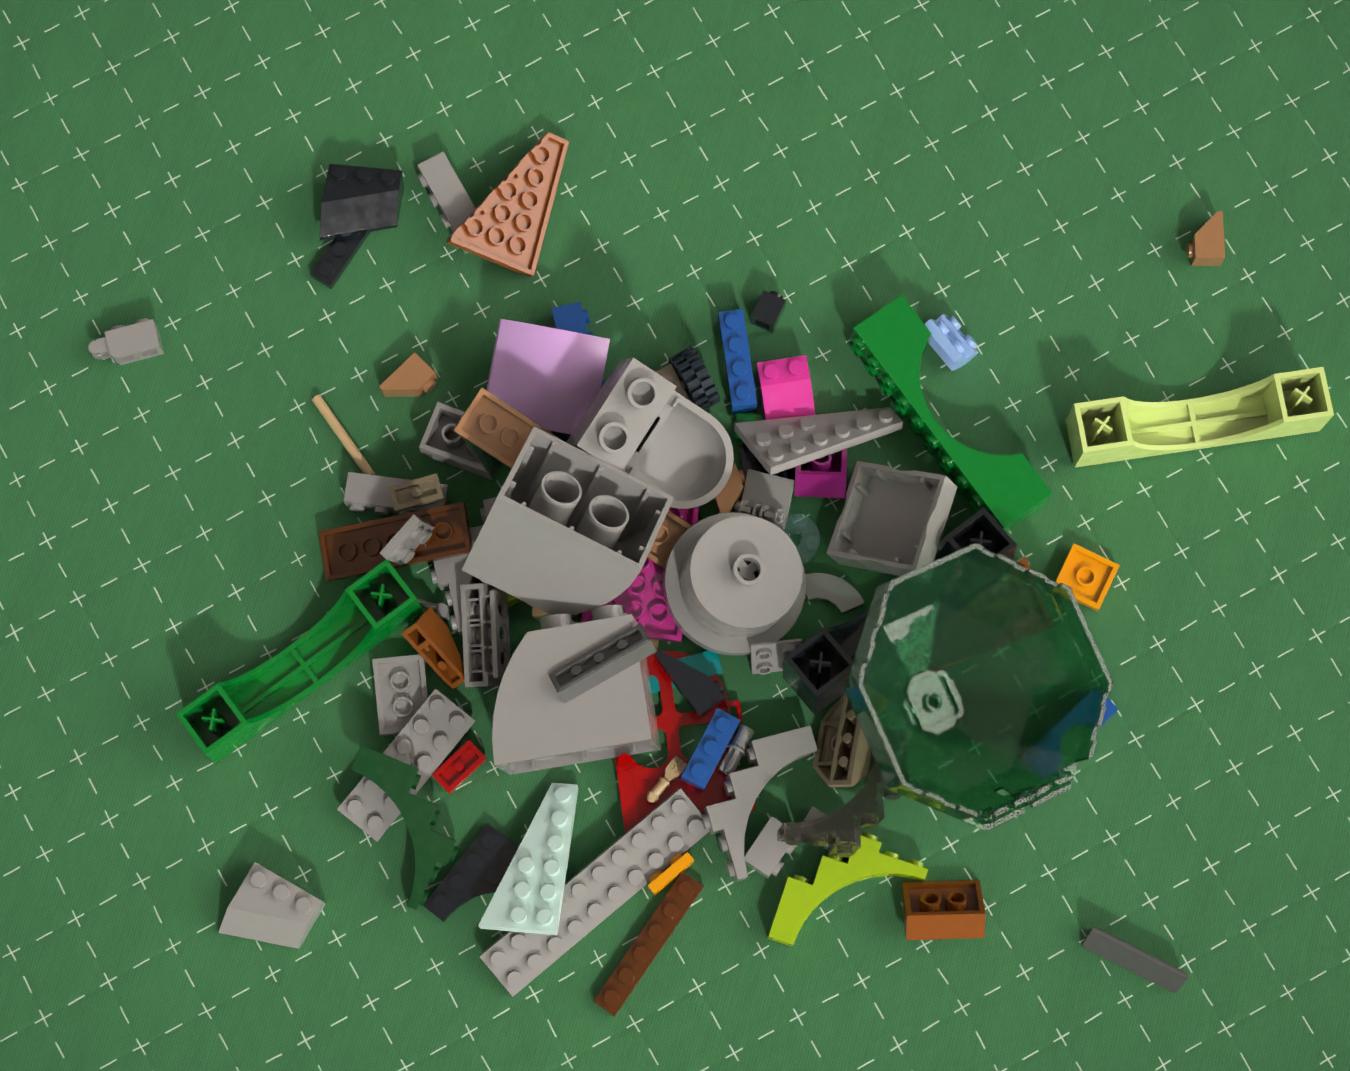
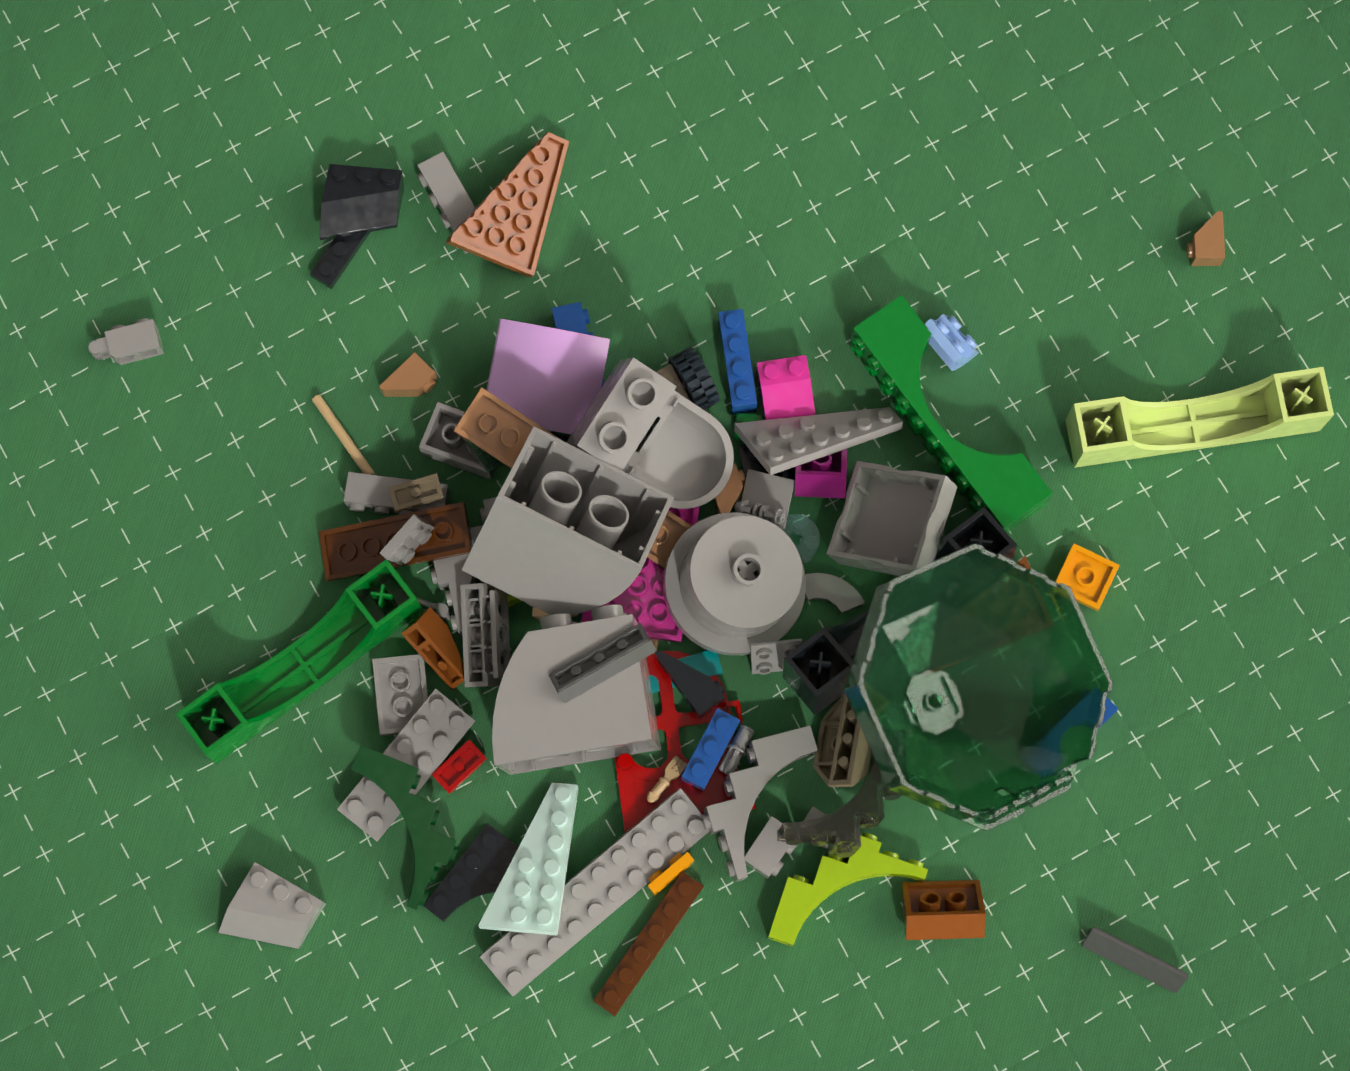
black brick [751,290,786,333] -> none

